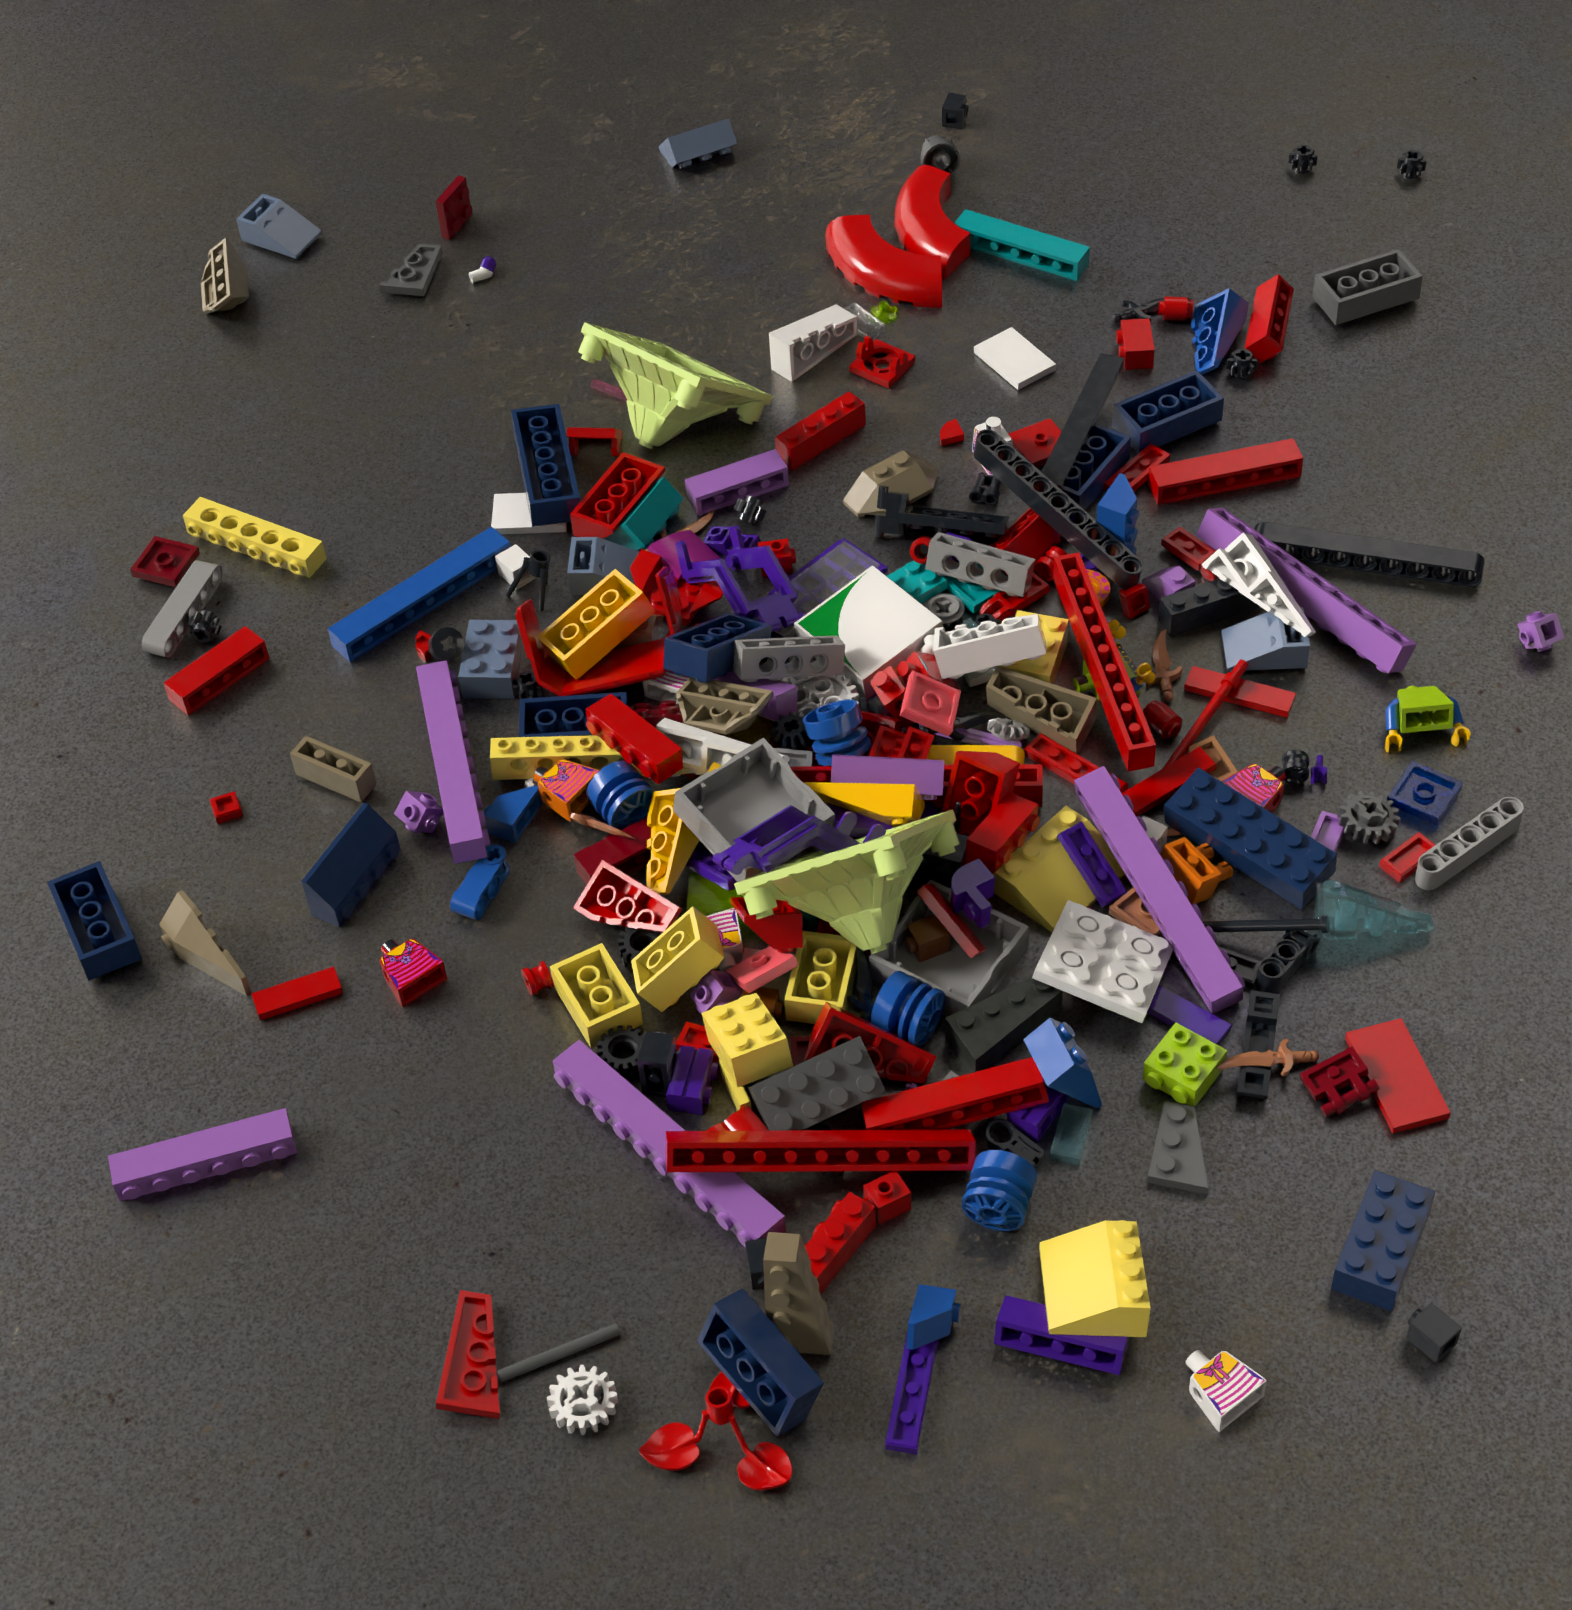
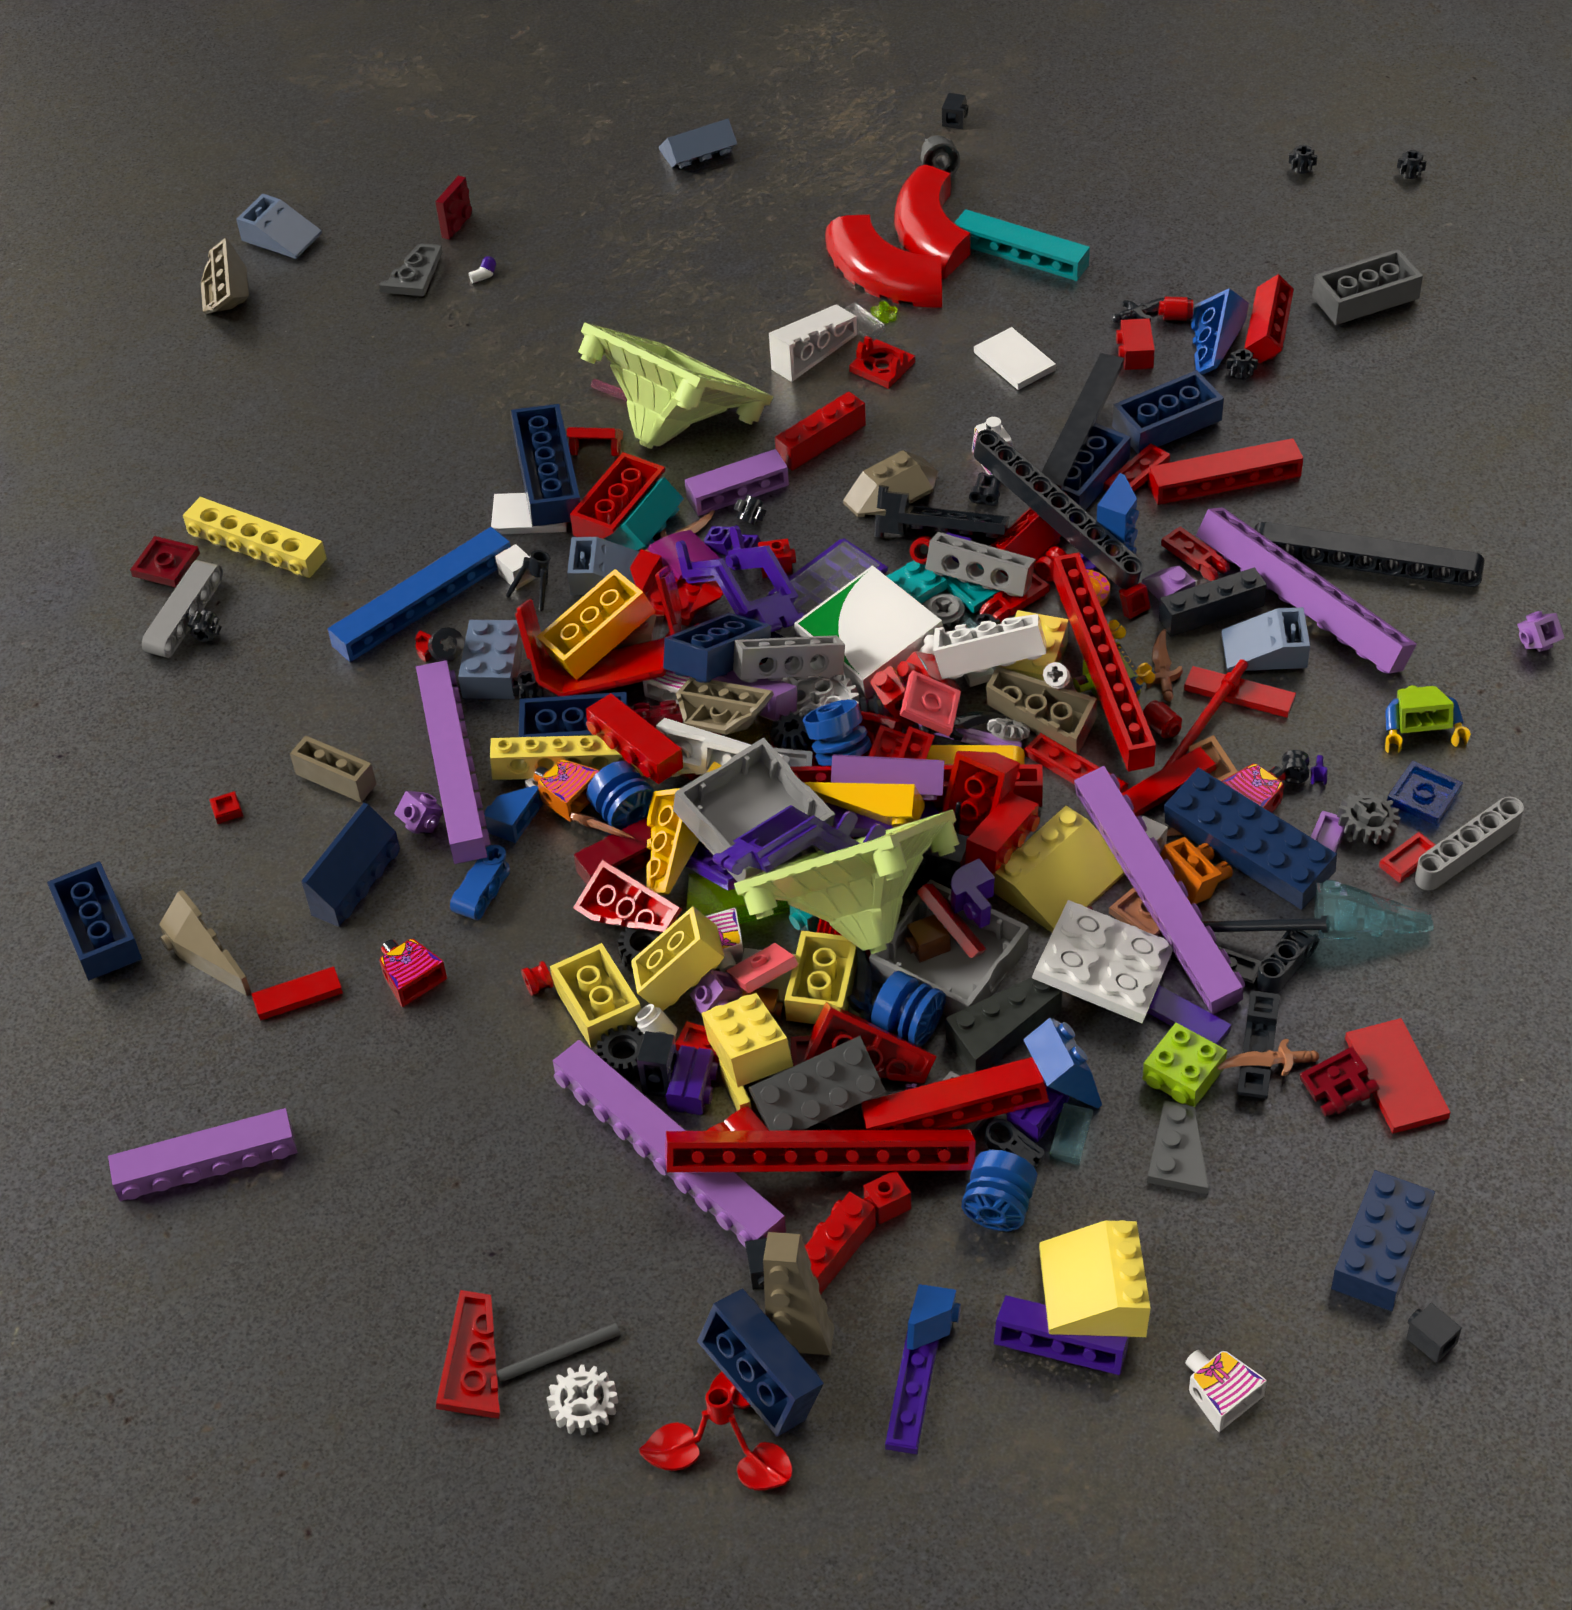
red brick [163,626,269,716] -> none
red slope [730,897,803,953] -> none
red tile [940,419,964,446] -> none
red plate [1009,418,1062,468] -> none
dark purple tile [1057,821,1127,908] -> none
white wedge [1201,532,1316,637] -> none
none -> white brick [635,1004,677,1039]
none -> white pin [1043,662,1073,689]

